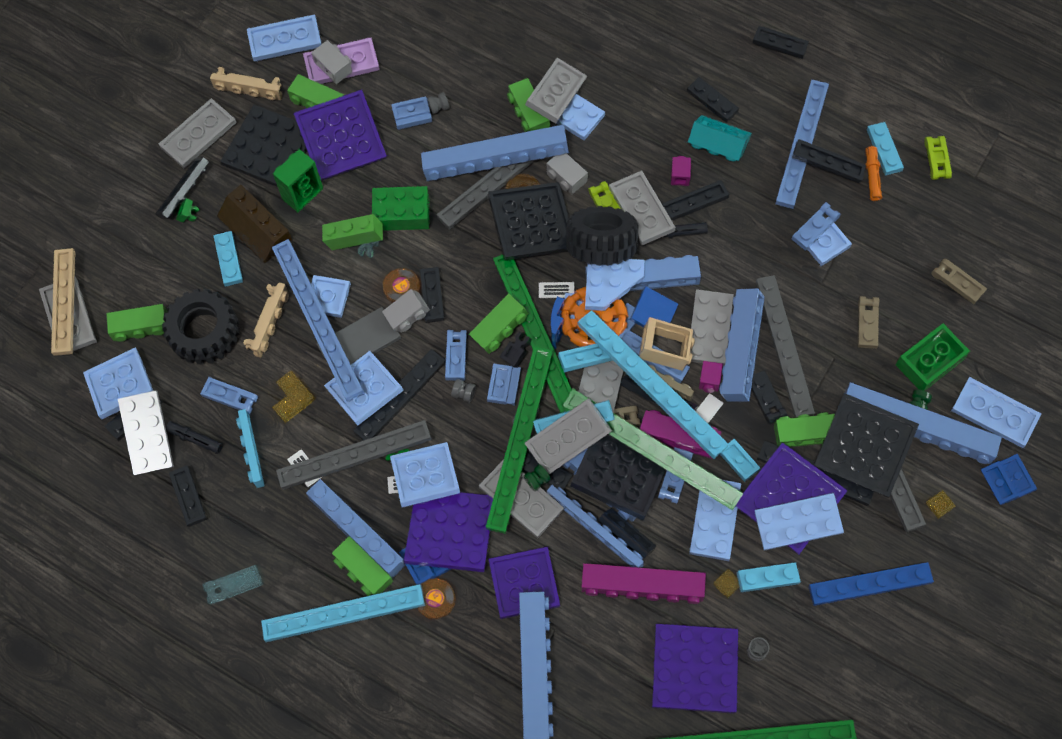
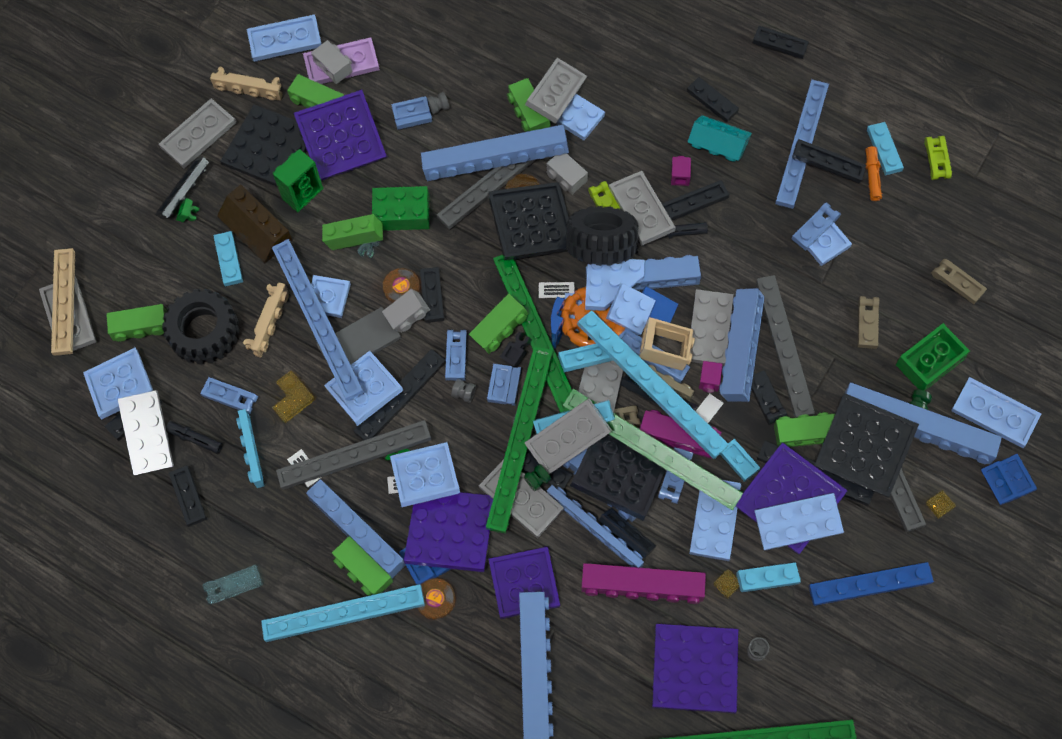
none -> light blue plate [606,284,656,335]

